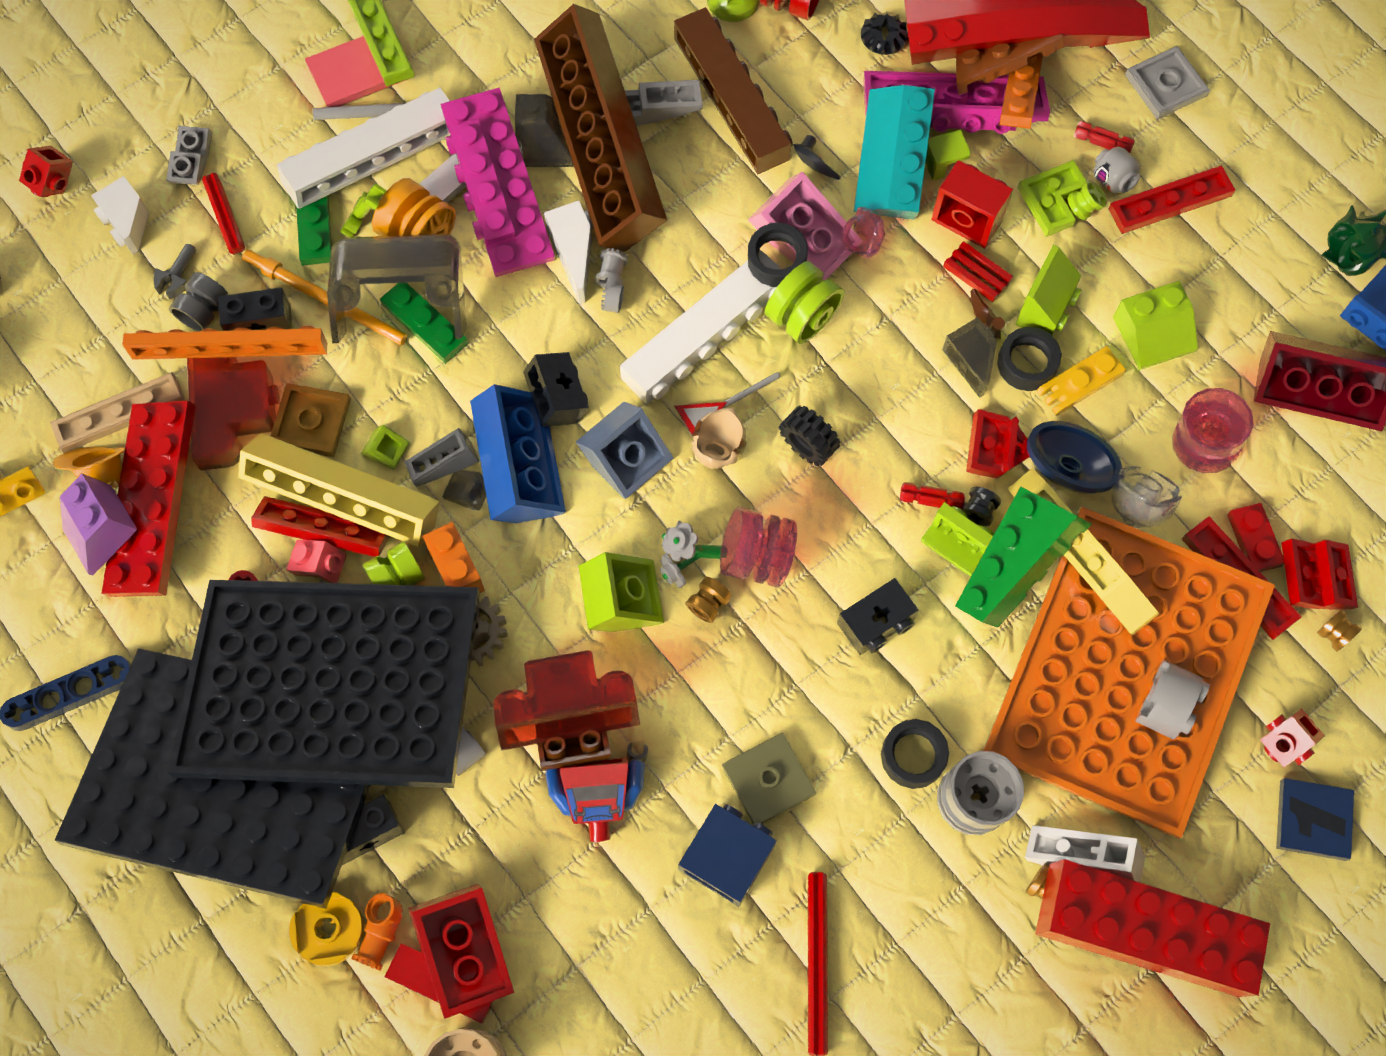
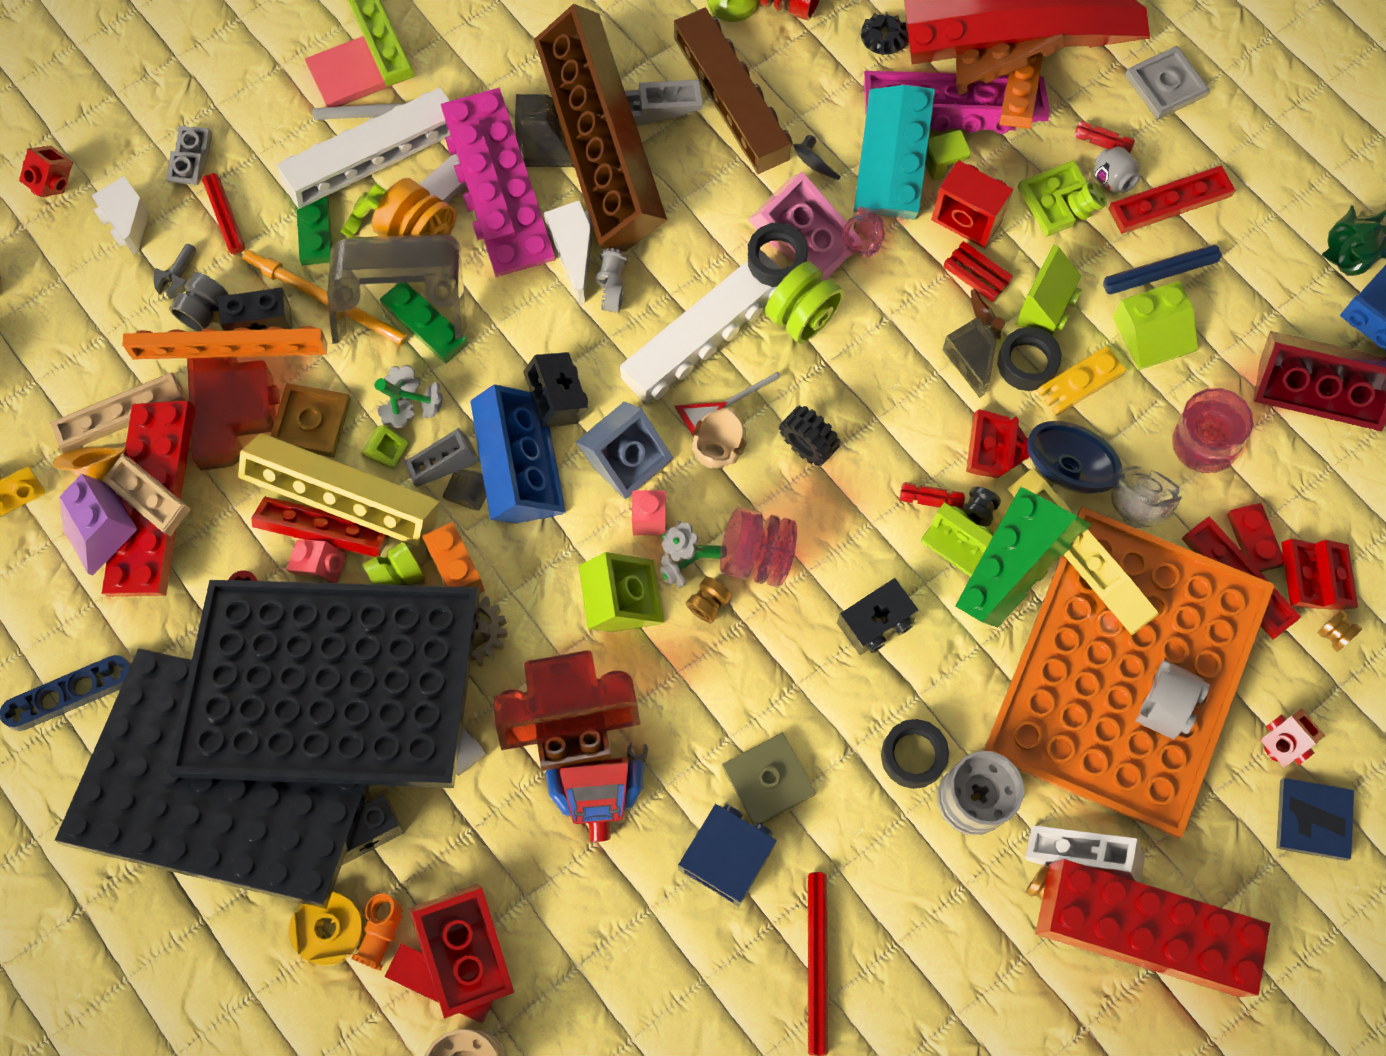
none -> tan tile [102,454,191,536]
none -> light grey plant [374,365,443,428]
none -> coral brick [632,490,666,535]
none -> dark blue axle [1103,244,1222,295]

